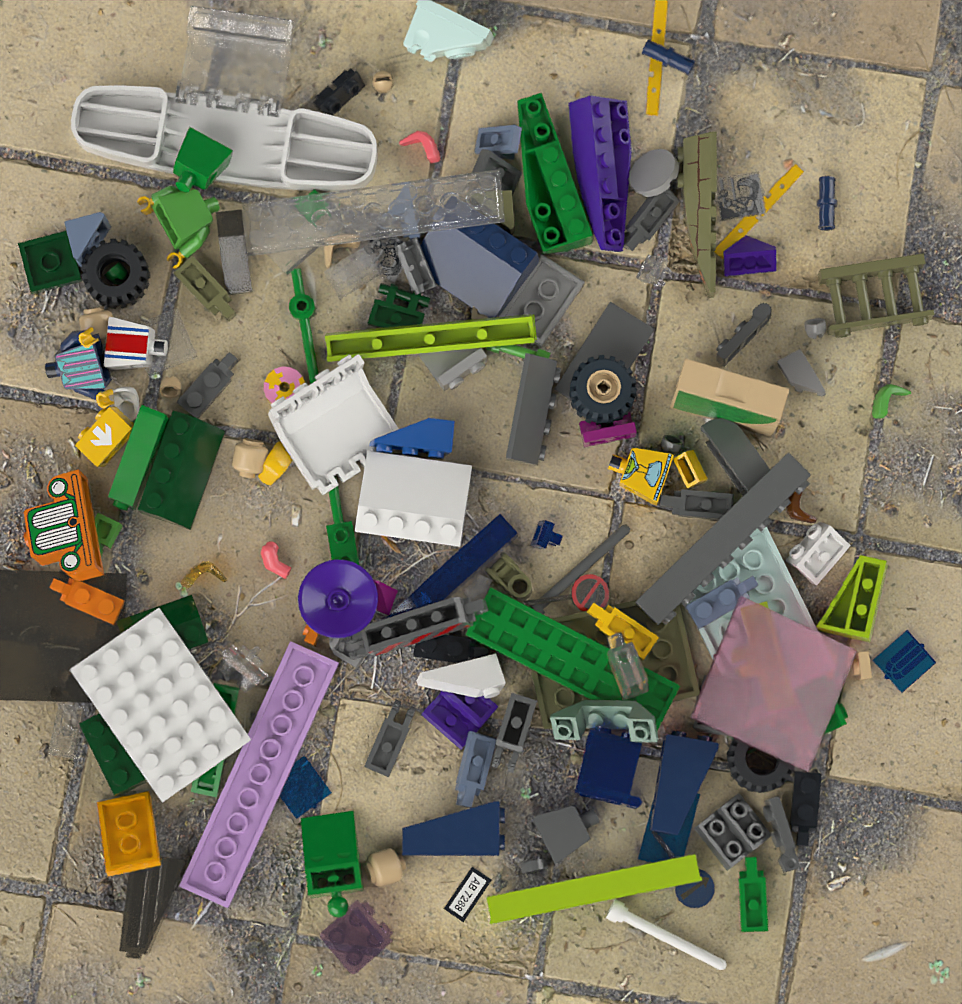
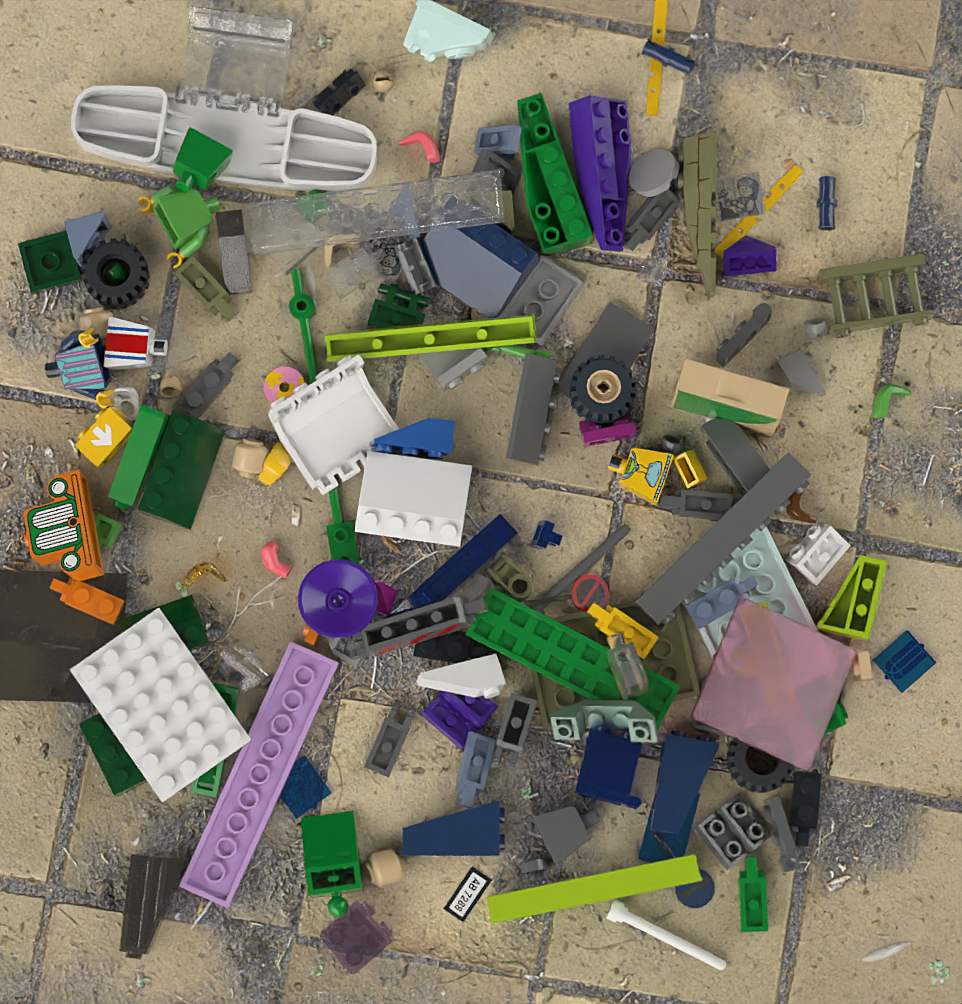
light orange tile [97,791,161,876] -> none

